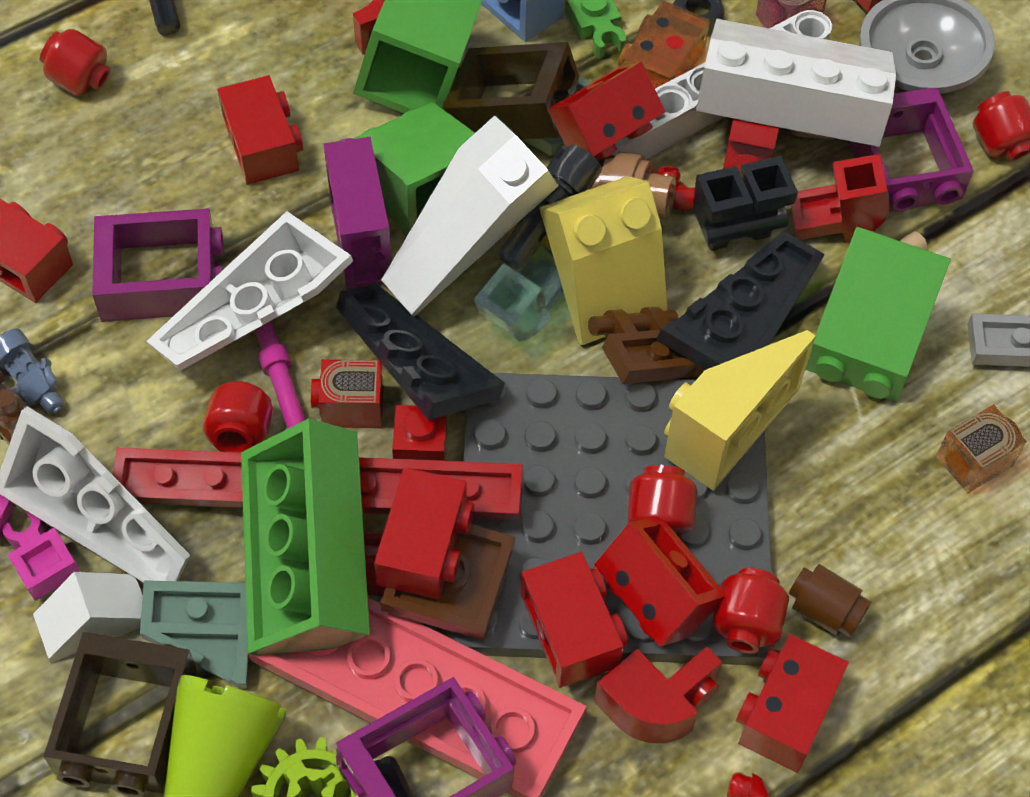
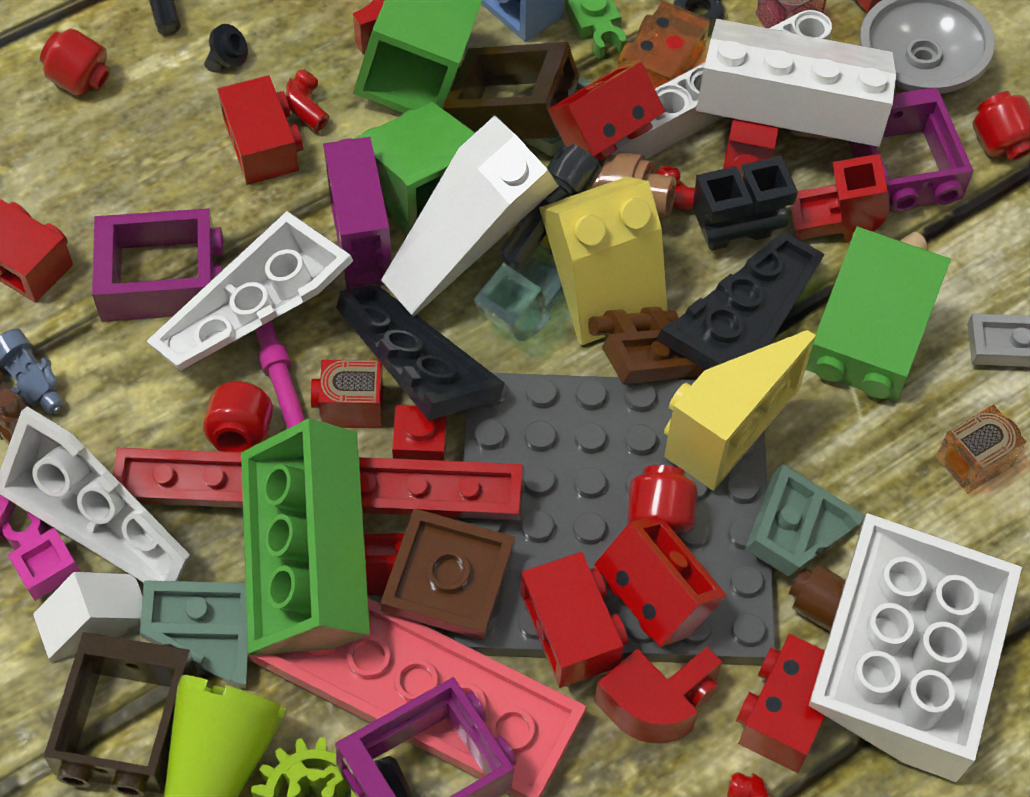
red brick [374,467,474,600] -> none
red head [713,568,789,654] -> none
none -> black plate [204,24,248,73]
none -> red arm [286,69,330,132]
none -> sand green wing [745,464,865,576]
none -> white slope [808,513,1022,782]

